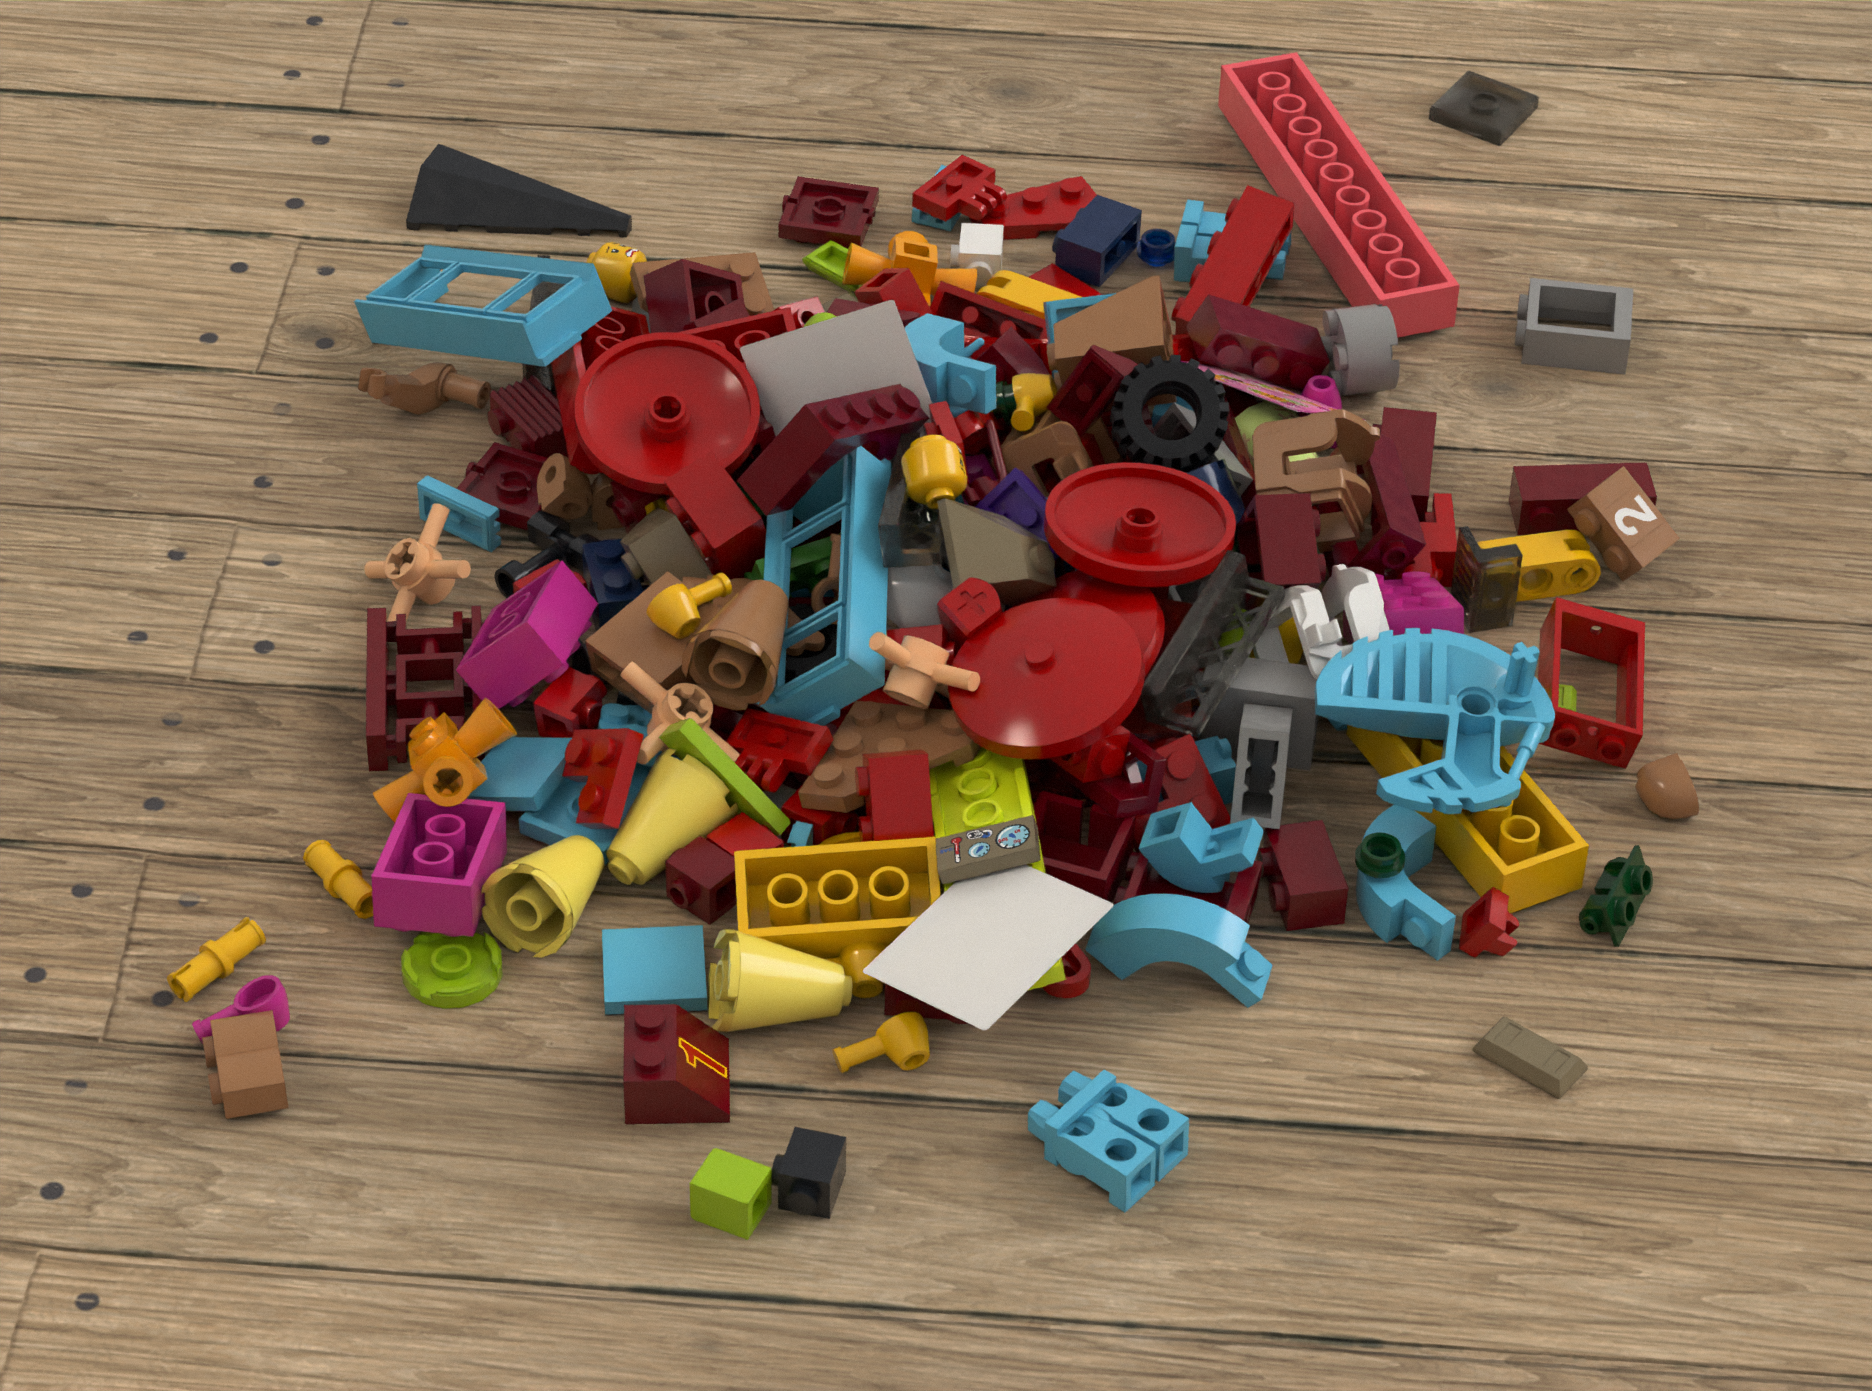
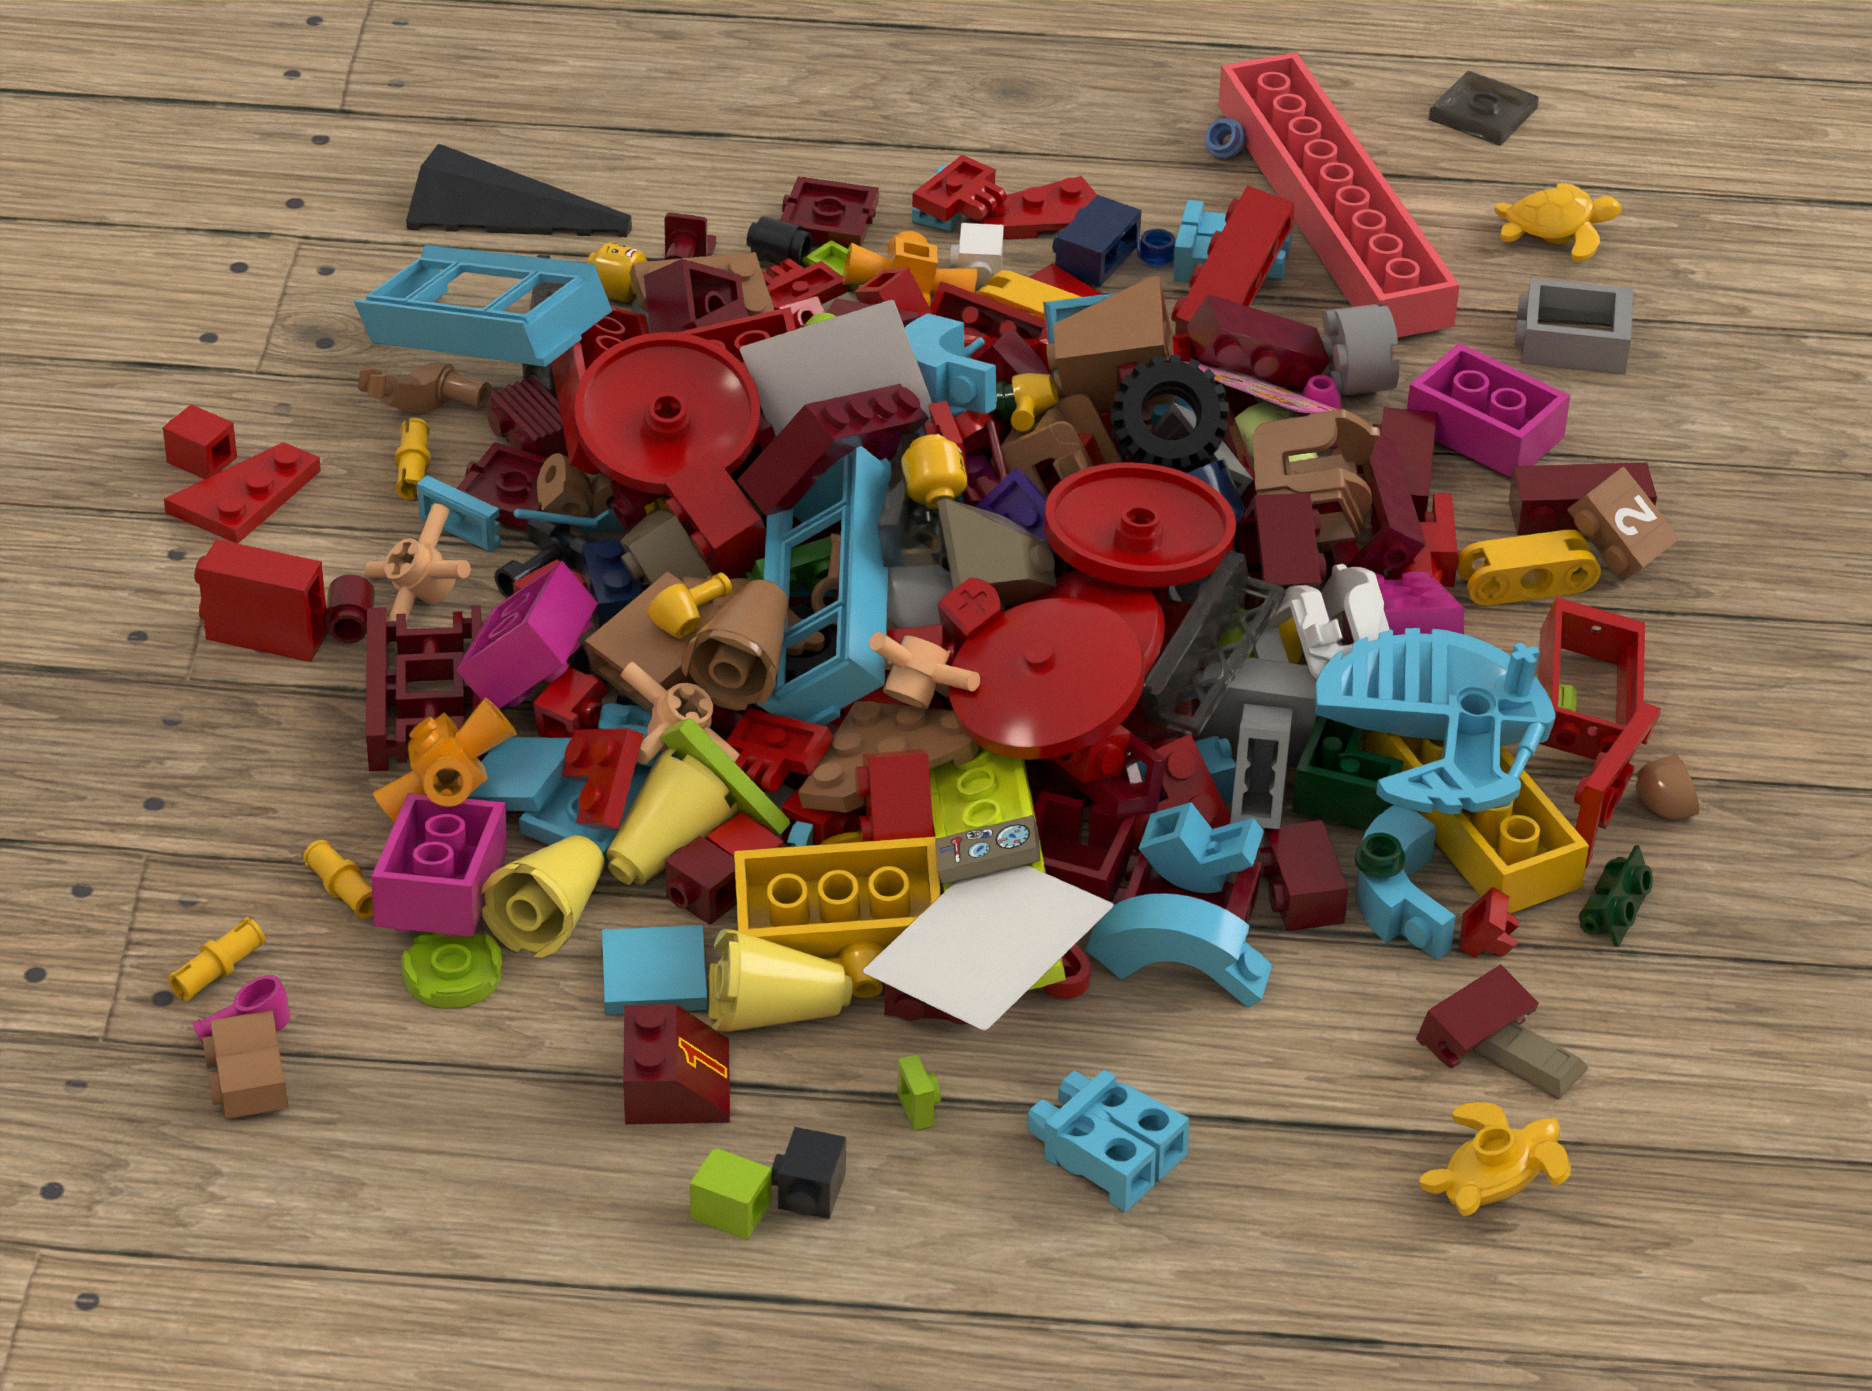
yellow bar [832,1012,930,1073] -> none
dark red slope [1046,345,1138,437] -> none
clear smoke panel [1450,526,1523,633] -> none
none -> red brick [163,404,237,479]
none -> red wing [164,442,321,544]
none -> red brick [194,539,329,662]
none -> dark red brick [325,575,375,643]
none -> yellow pin [395,418,431,500]
none -> medium azure piece [514,509,626,533]
none -> dark red bracket [664,212,716,260]
none -> black brick [746,216,813,265]
none -> red hinge [762,258,848,310]
none -> lime plate [897,1054,941,1131]
none -> medium blue plate [1206,118,1246,159]
none -> dark green brick [1292,715,1404,830]
none -> dark pink brick [1407,343,1570,478]
none -> dark red hinge [1416,964,1539,1068]
none -> yellow animal [1419,1102,1571,1216]
none -> yellow animal [1495,183,1622,262]
none -> red wing [1574,702,1661,868]

